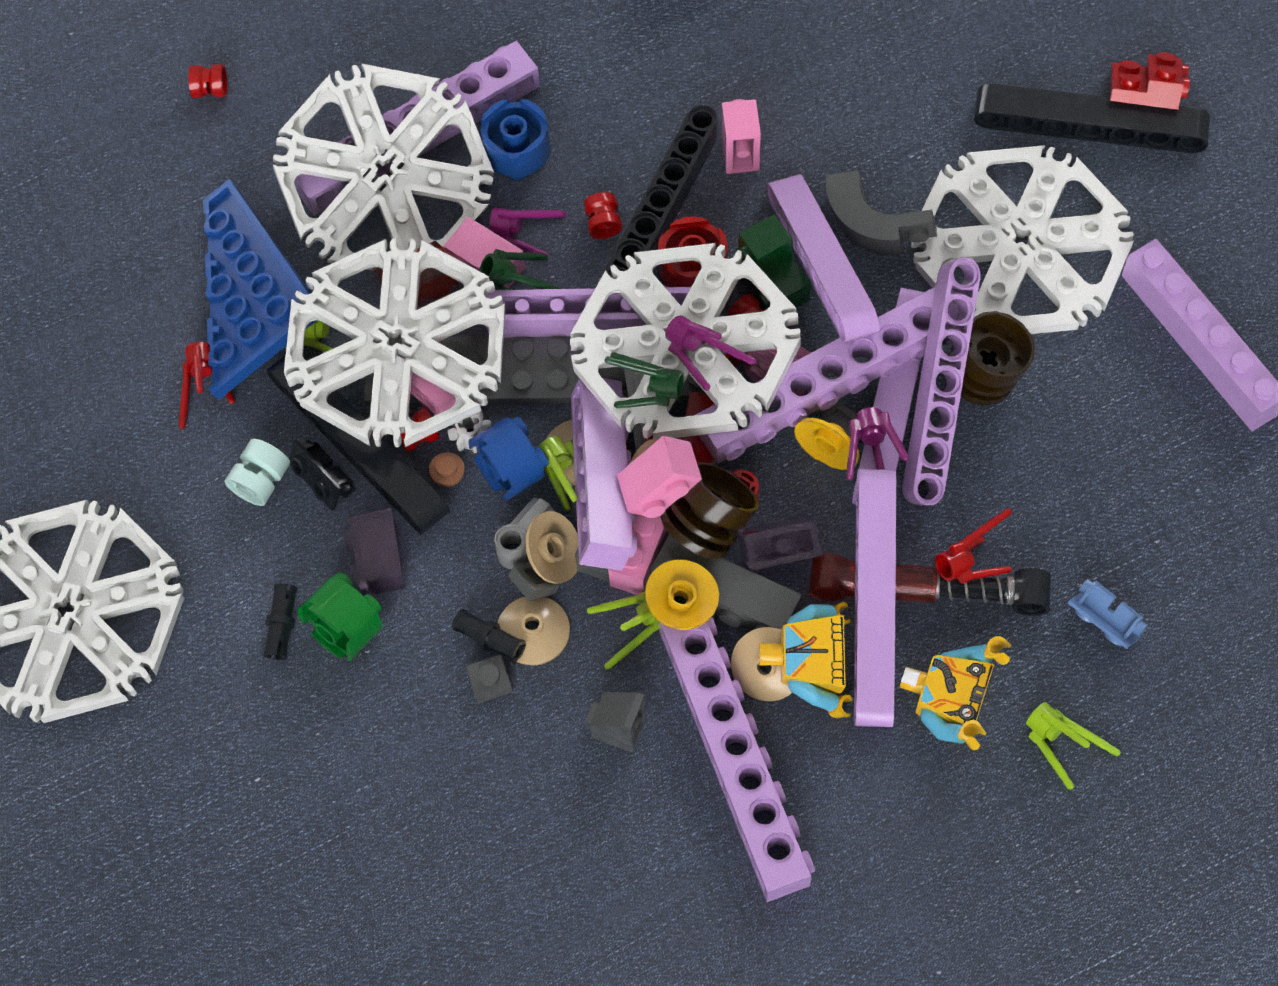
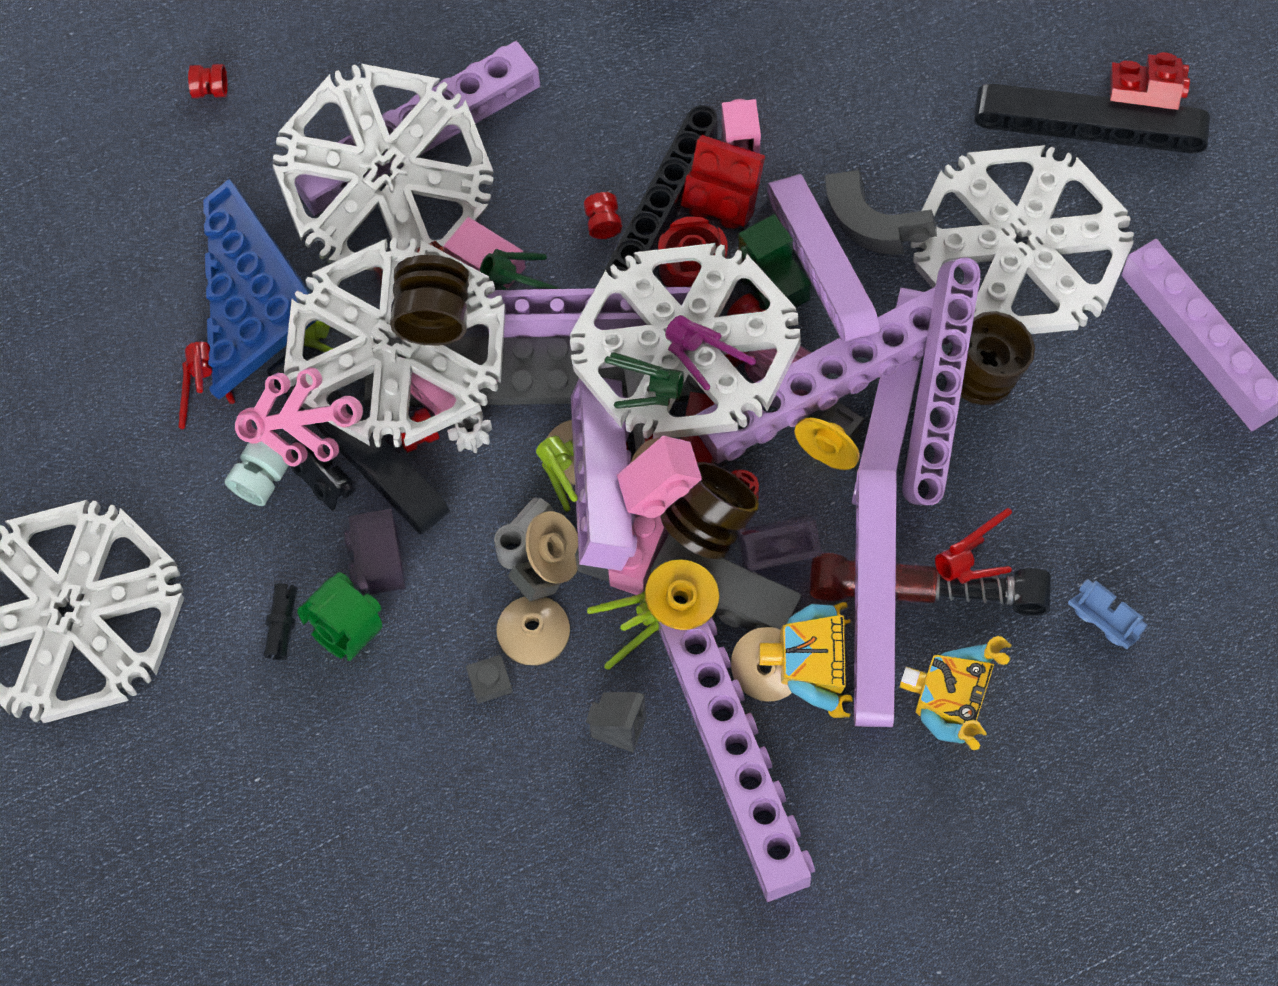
nougat plate [429,452,465,487] -> none
black pin [452,609,526,662] -> none
blue brick [468,417,549,501] -> none
blue brick [480,99,551,181] -> none
magenta plant [489,208,567,257] -> none
magenta plant [846,407,909,480] -> none
lime plant [1026,702,1121,790] -> none
none -> bright pink plant [235,367,363,466]
none -> dark brown wheel [390,255,469,346]
none -> red plate [681,135,765,228]

